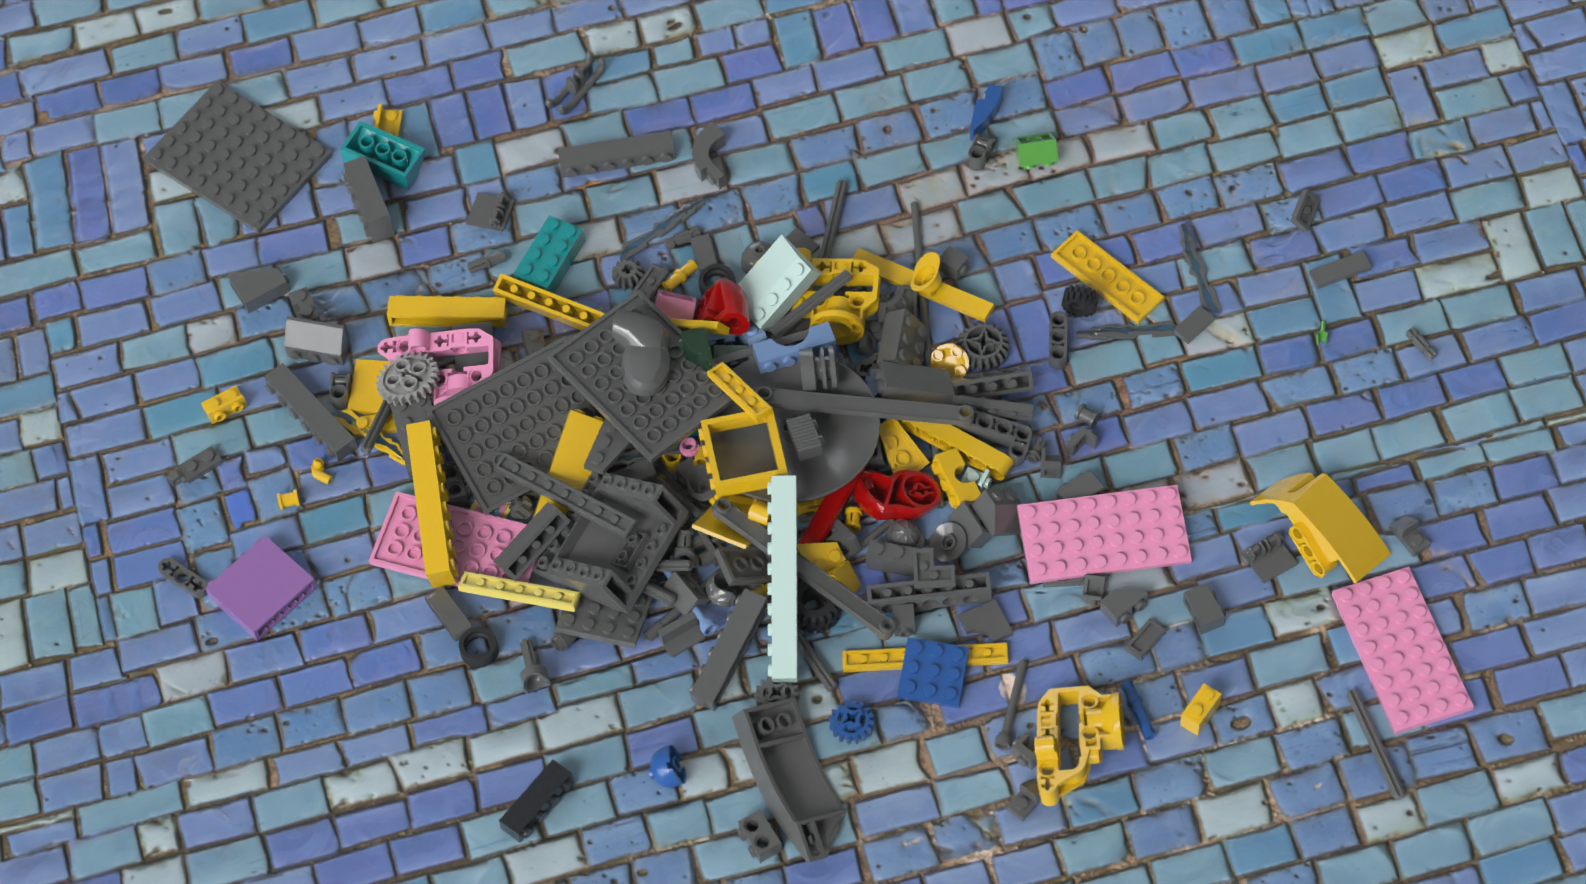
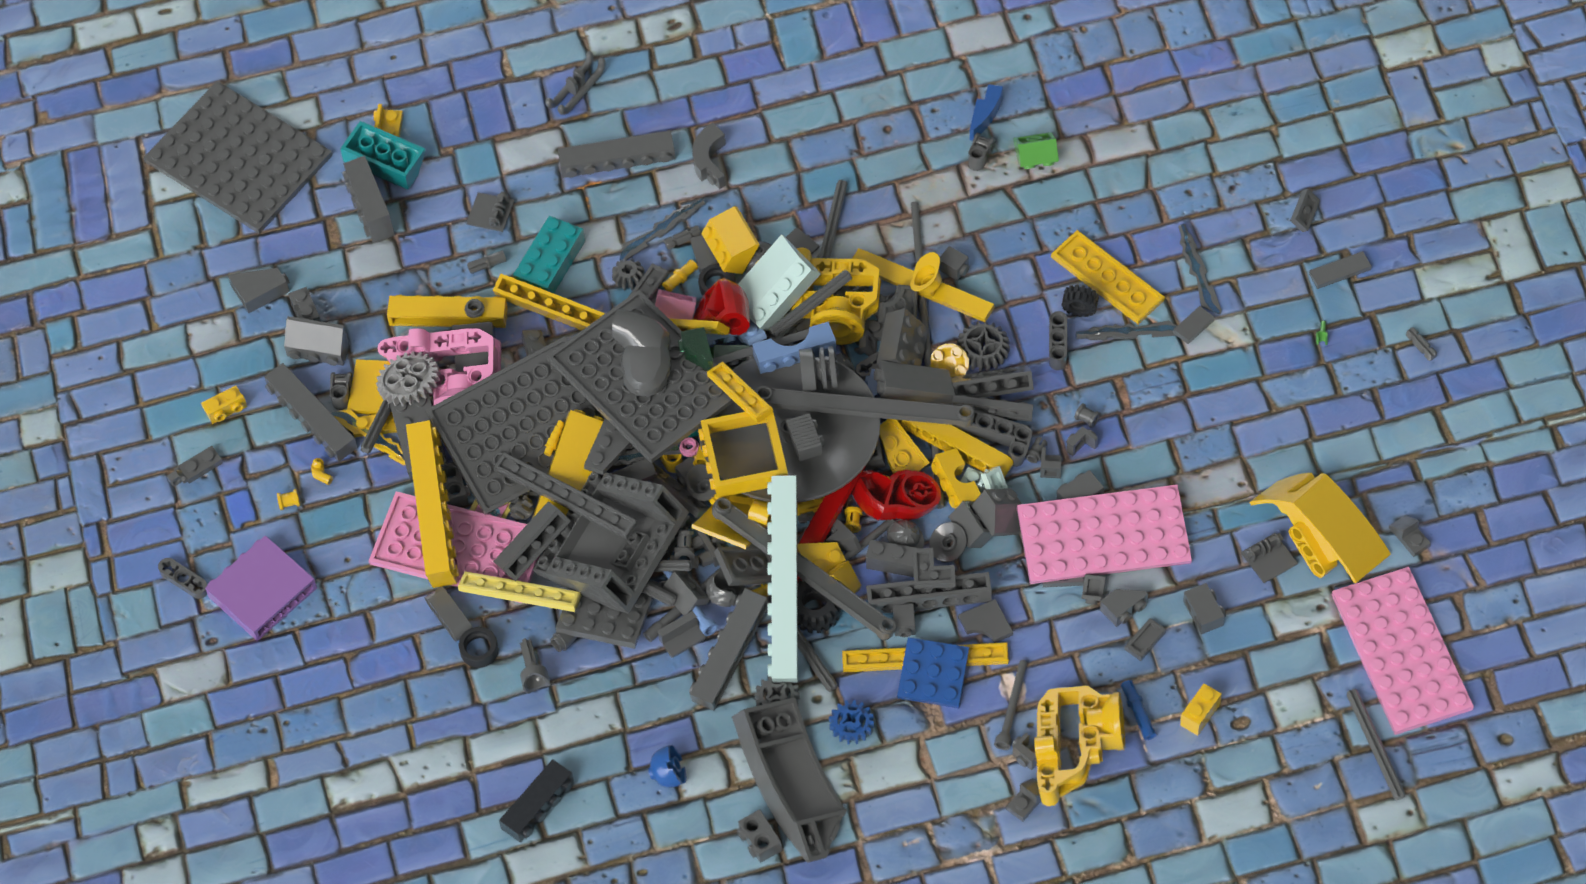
none -> dark grey plate [465,299,484,318]
none -> yellow animal [544,420,564,456]
none -> yellow slope [701,206,760,274]
none -> light aqua bracket [981,466,1008,489]

